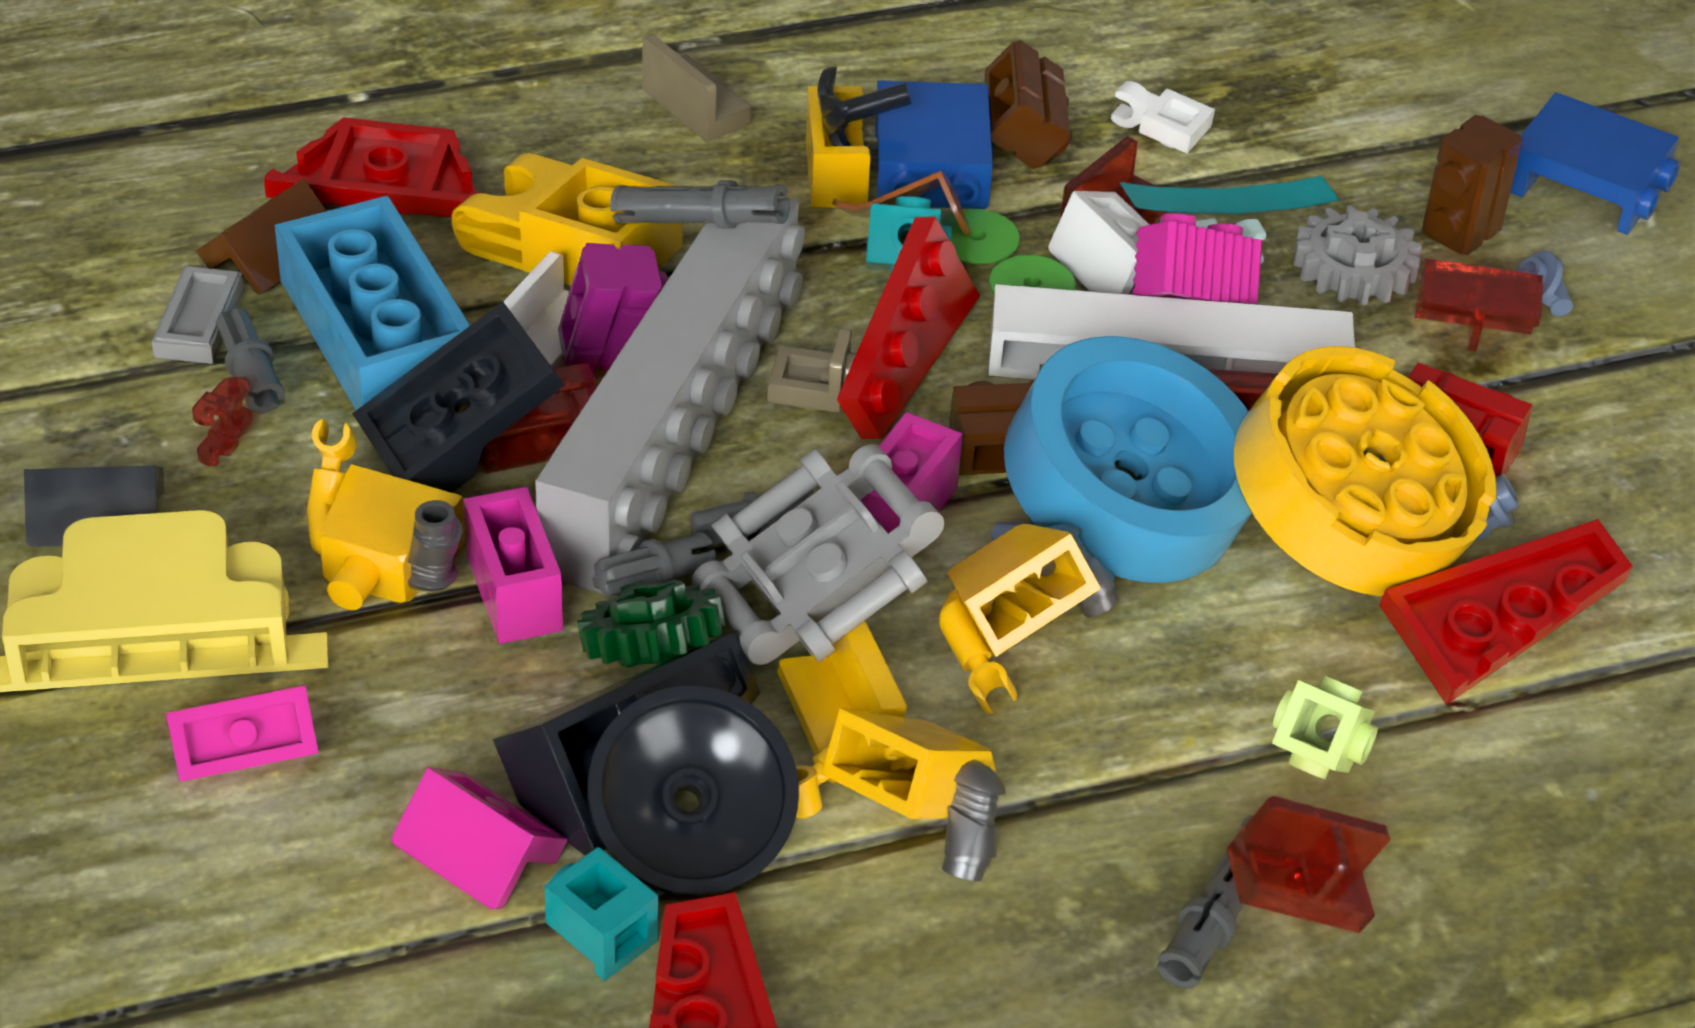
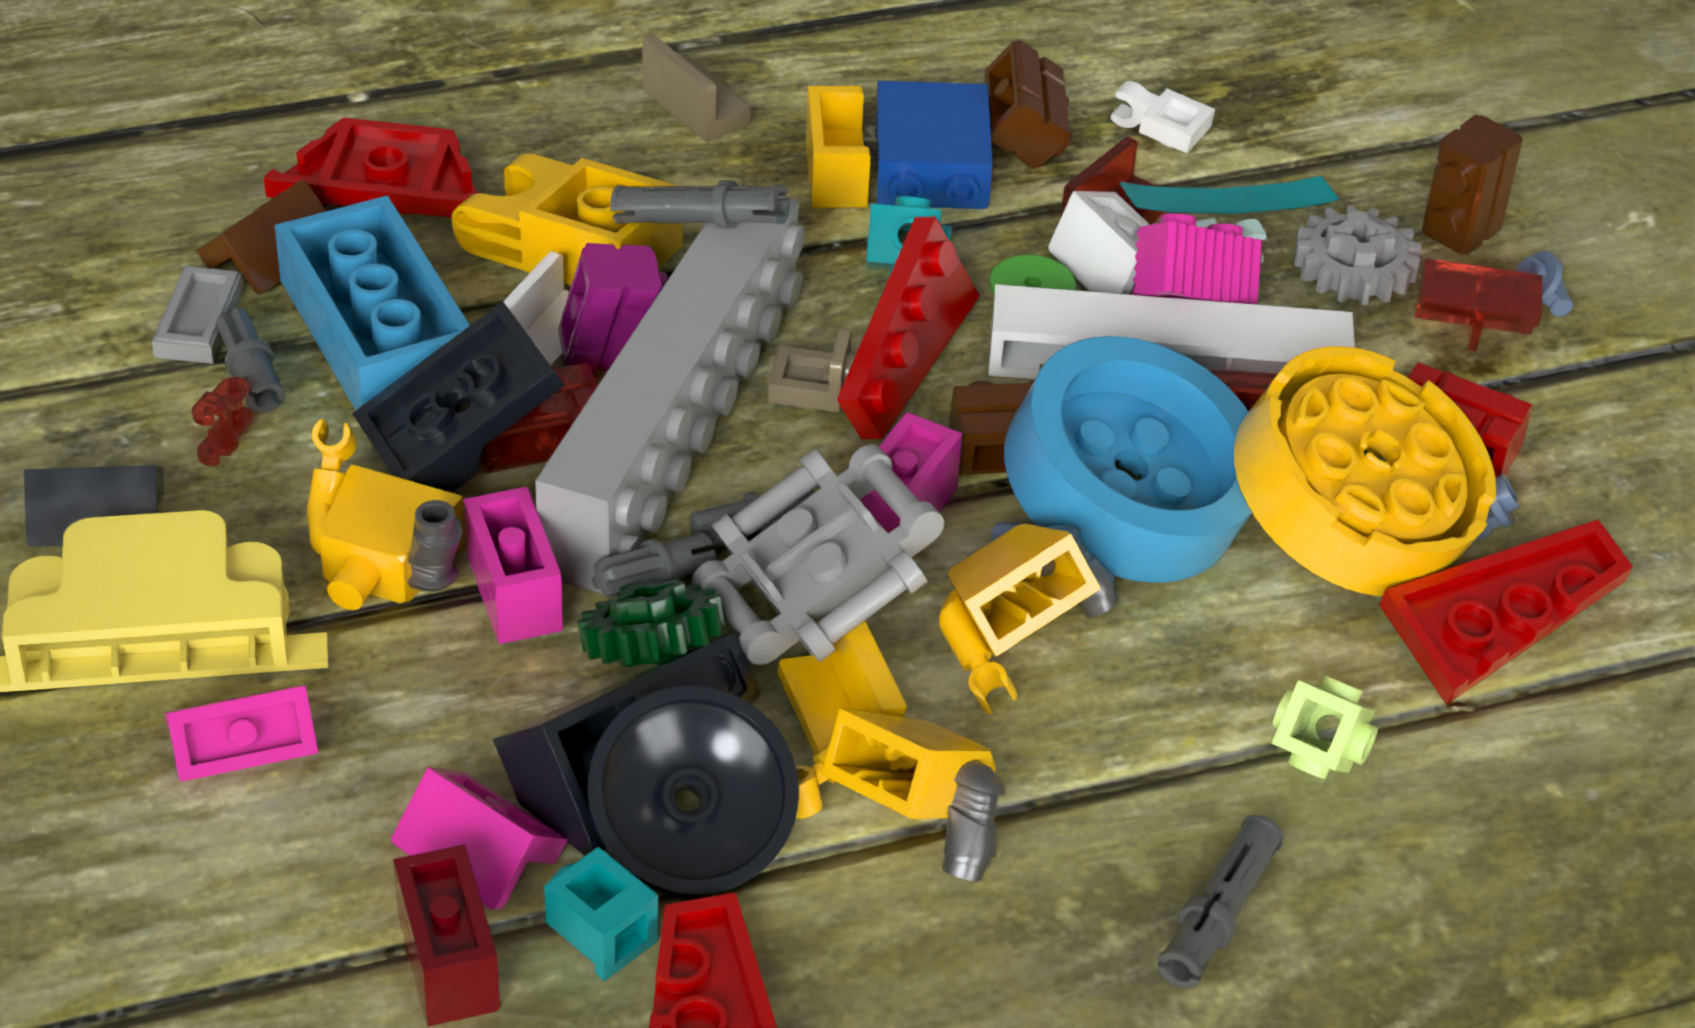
black plant [817,66,912,146] -> none
dark orange piece [831,171,971,236] -> none
bright green piece [941,209,1020,264] -> none
clear red panel [1226,796,1390,933] -> none
blue panel [1510,92,1680,235] -> none
none -> dark red panel [393,844,500,1027]

